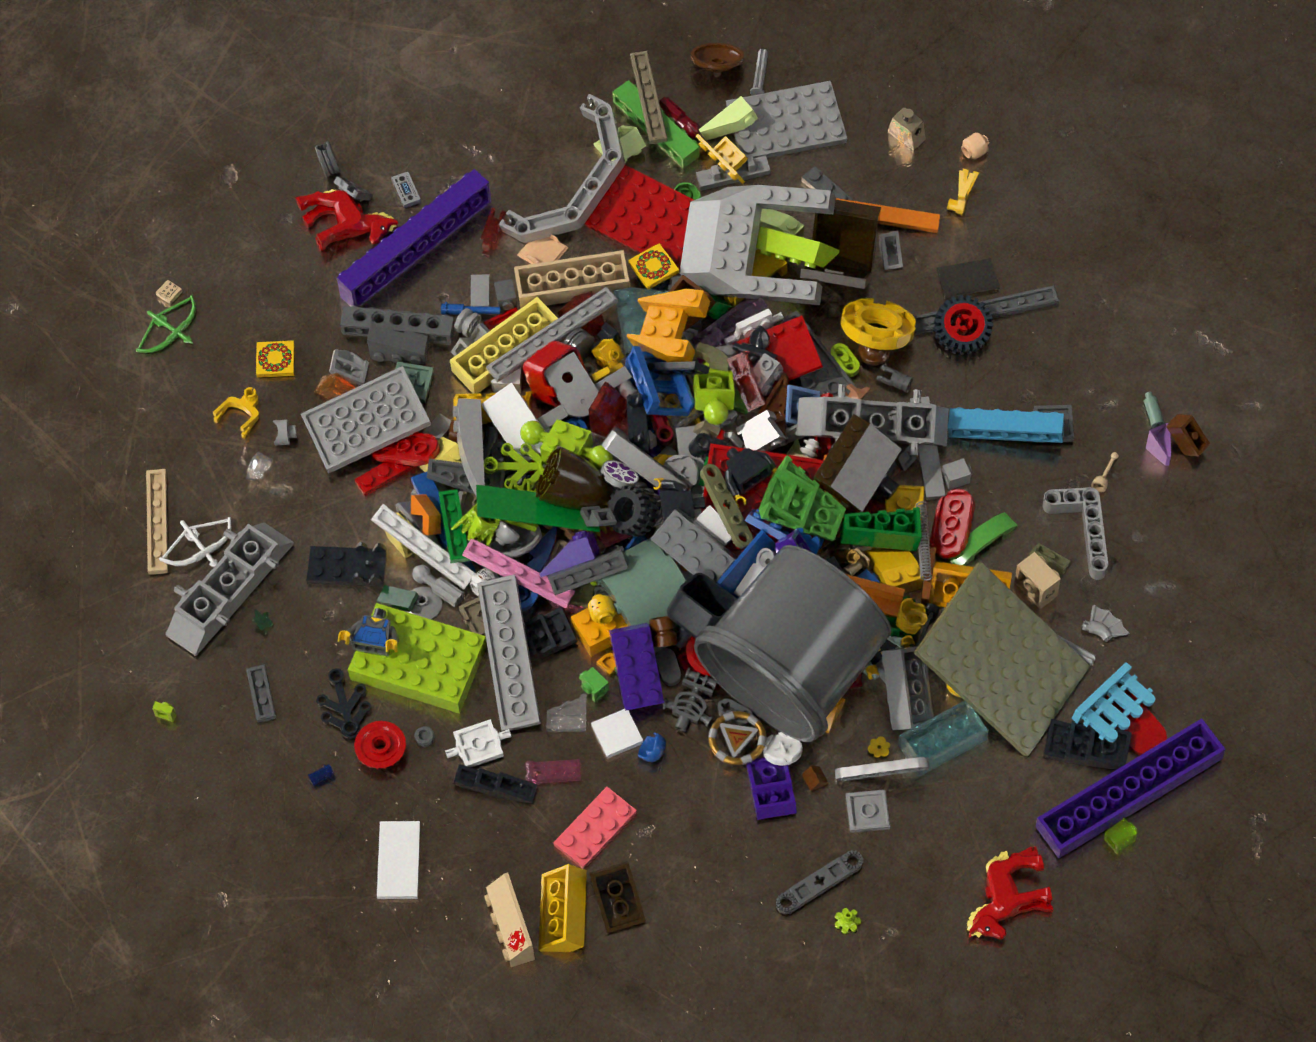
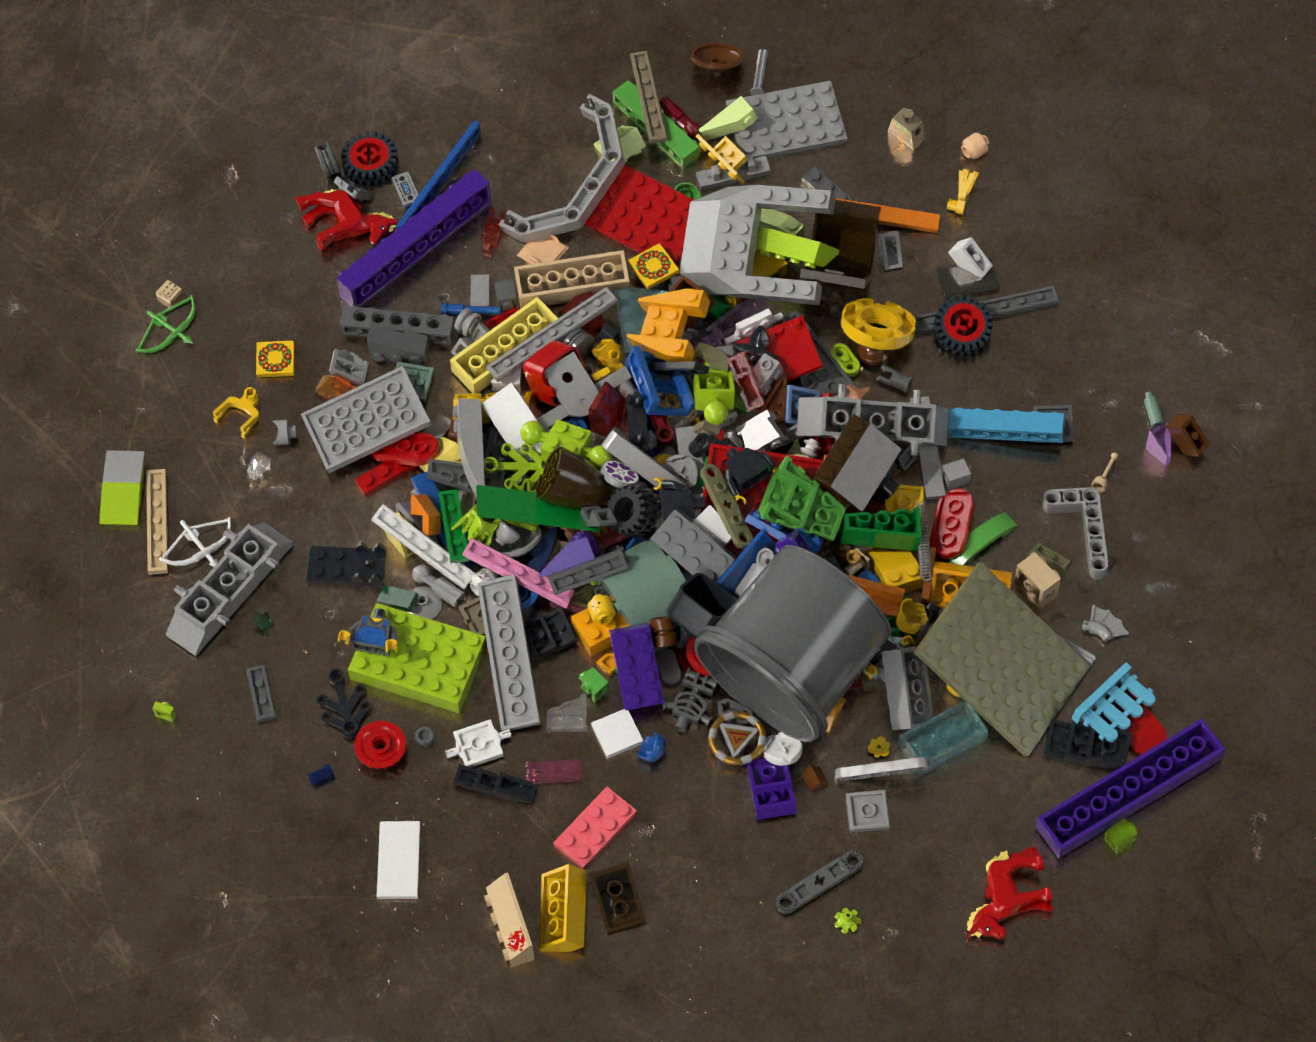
none -> lime slope [99,450,145,526]
none -> wheel [341,131,399,186]
none -> blue tile [396,120,481,228]
none -> white slope [948,237,993,278]

